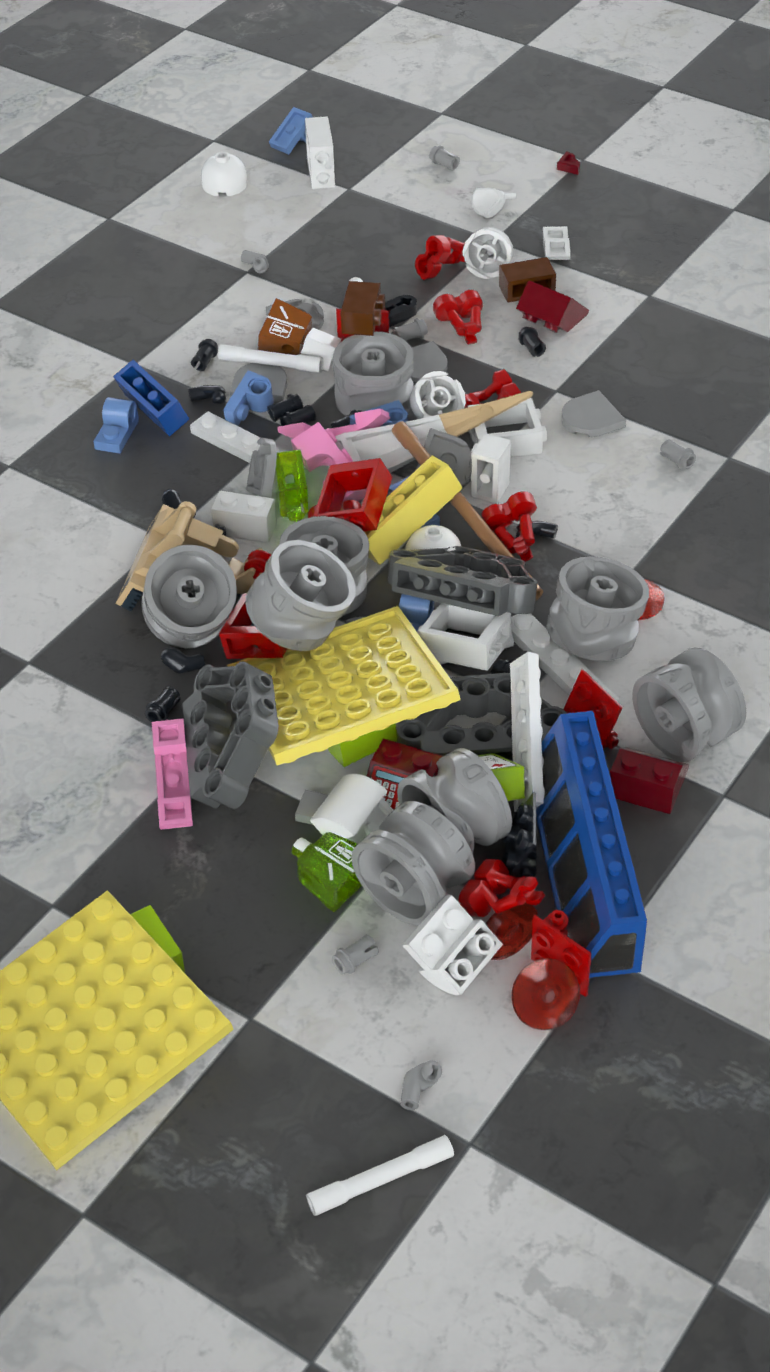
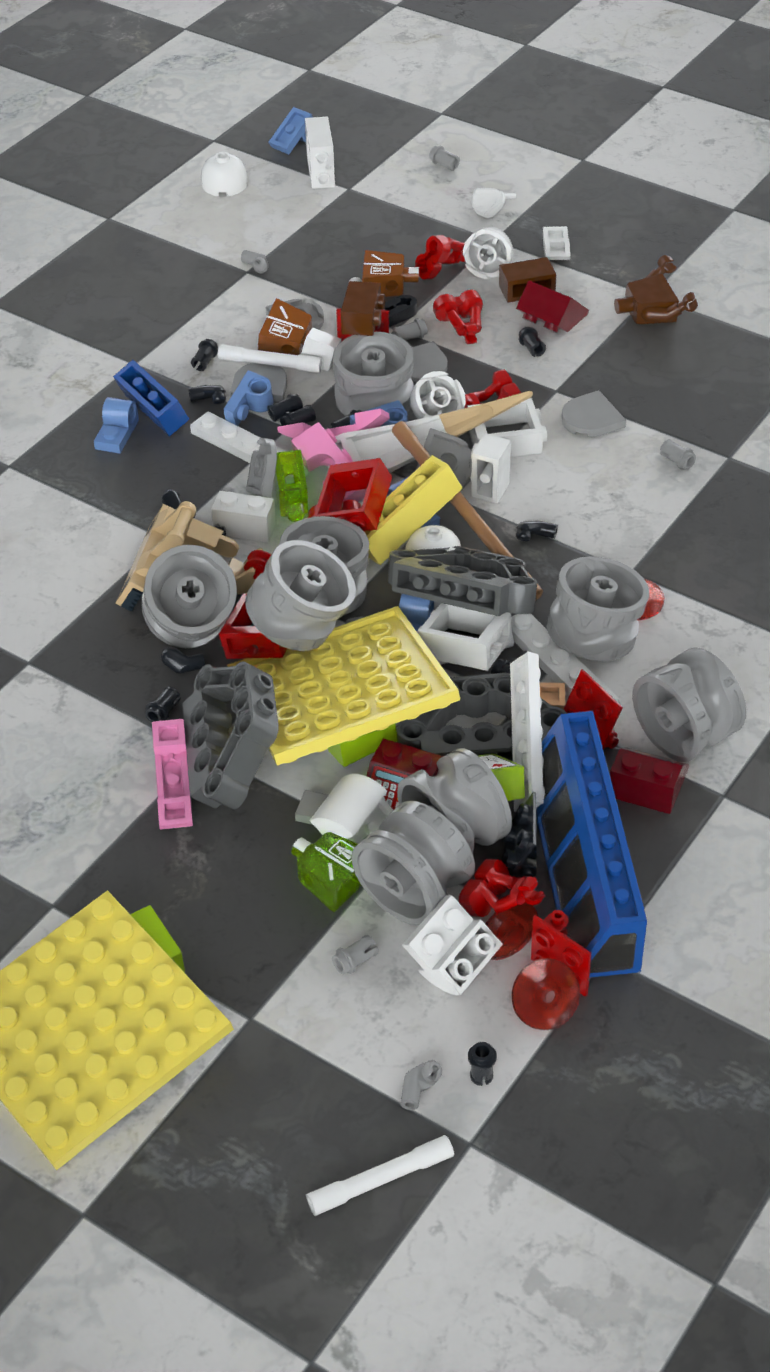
red piece [481,491,537,562] -> none
dark red tile [557,151,580,175] -> none
none -> dark orange torso [362,250,419,297]
none -> black pin [468,1042,497,1086]
none -> light nougat tile [540,682,566,709]
none -> reddish brown torso [614,255,698,324]

